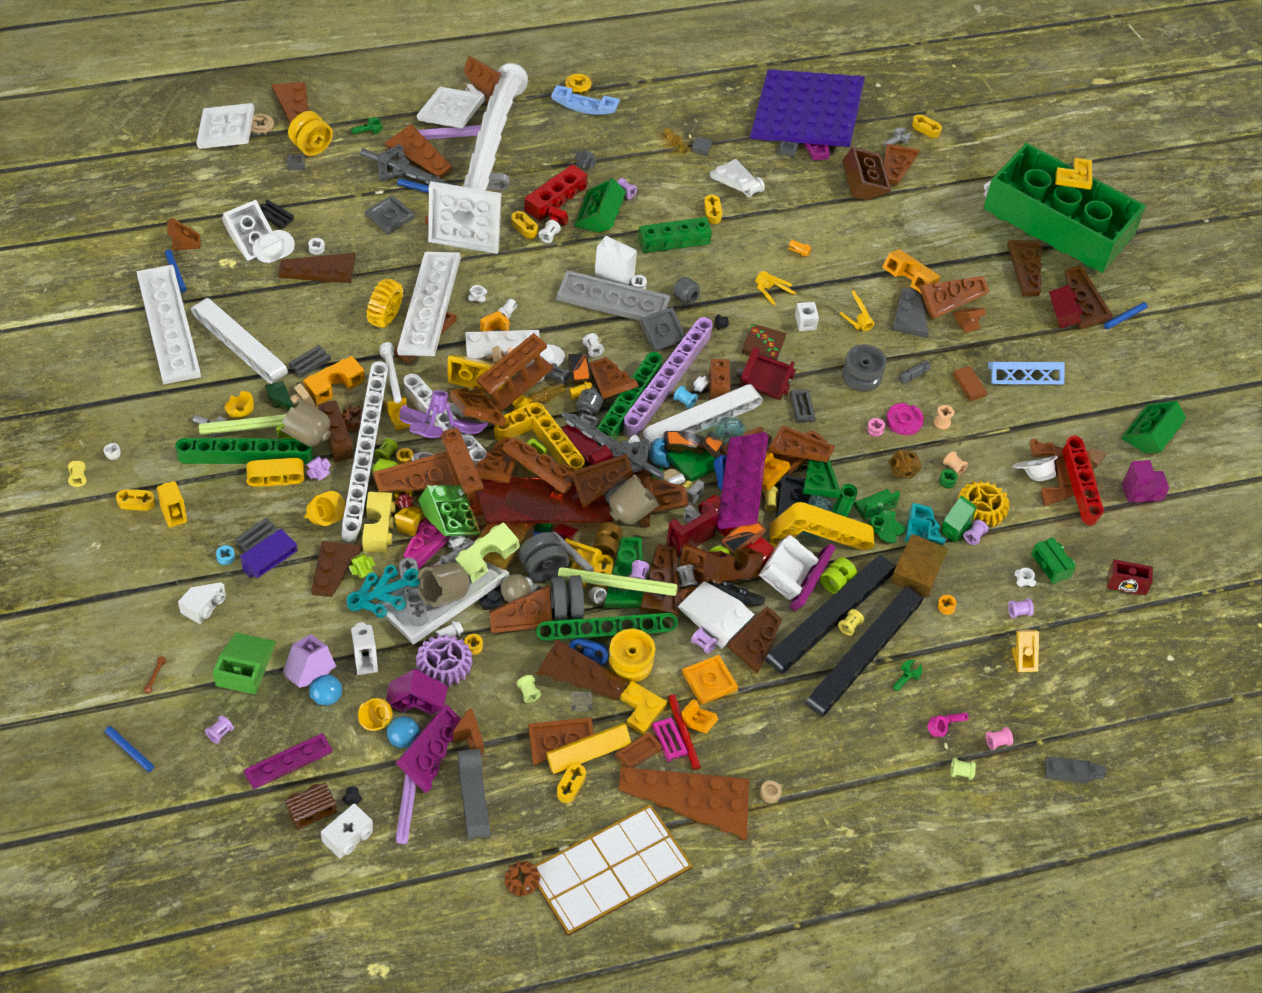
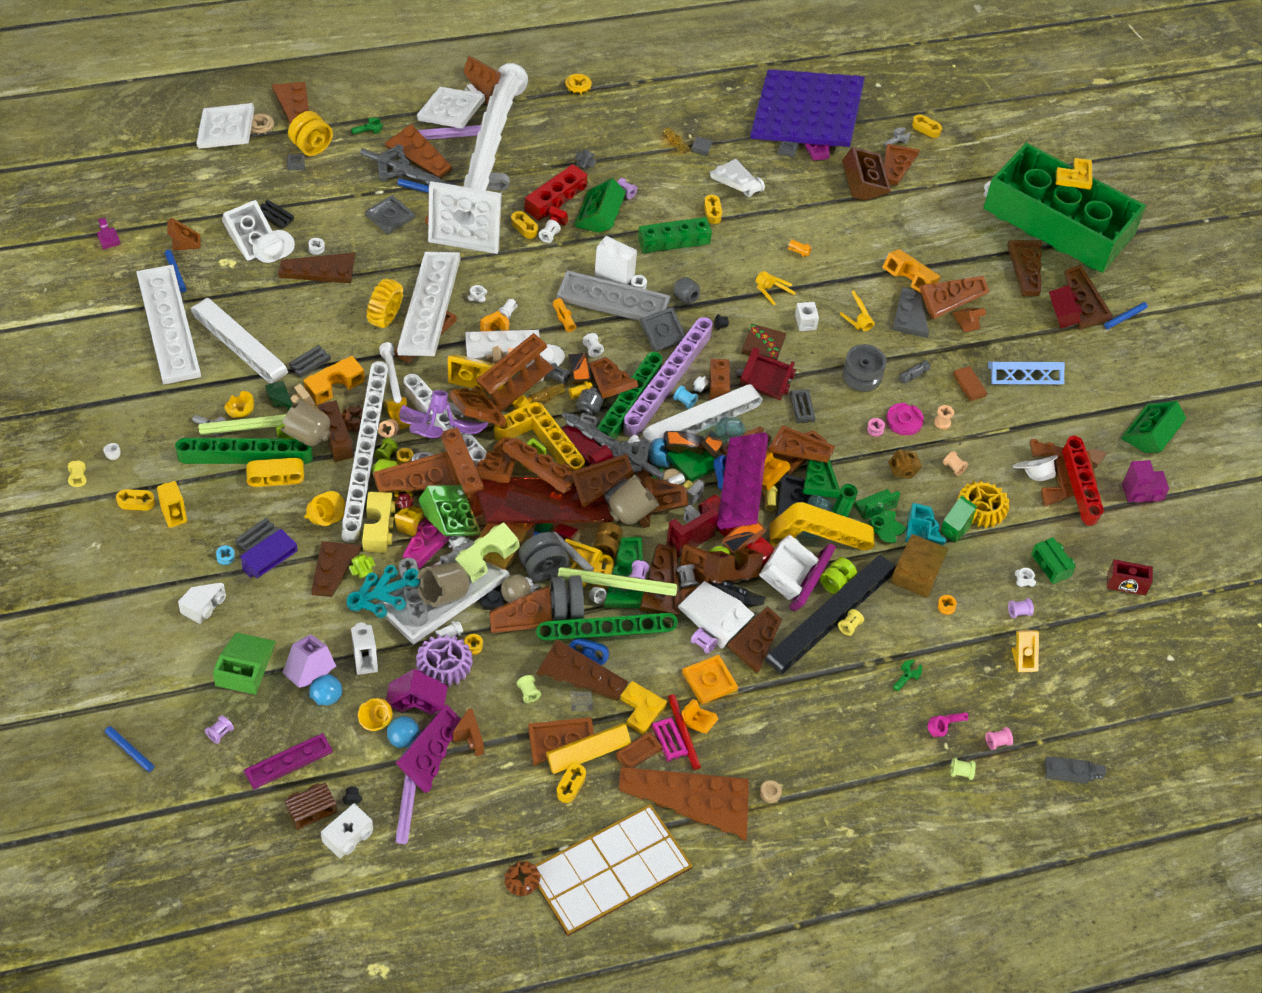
dark orange hinge [143,656,166,694] -> none
lavender gear [306,456,331,481] -> none
dark grey beam [458,748,490,840] -> none
light blue slope [551,85,620,115] -> none
yellow wheel [608,629,655,683] -> none
black beam [805,586,924,717] -> none
green bush [939,469,958,489] -> none
lavender bush [963,520,988,545] -> none
none -> magenta plate [97,217,121,250]
none -> light nougat bush [378,419,399,438]
none -> light orange pin [552,298,576,332]

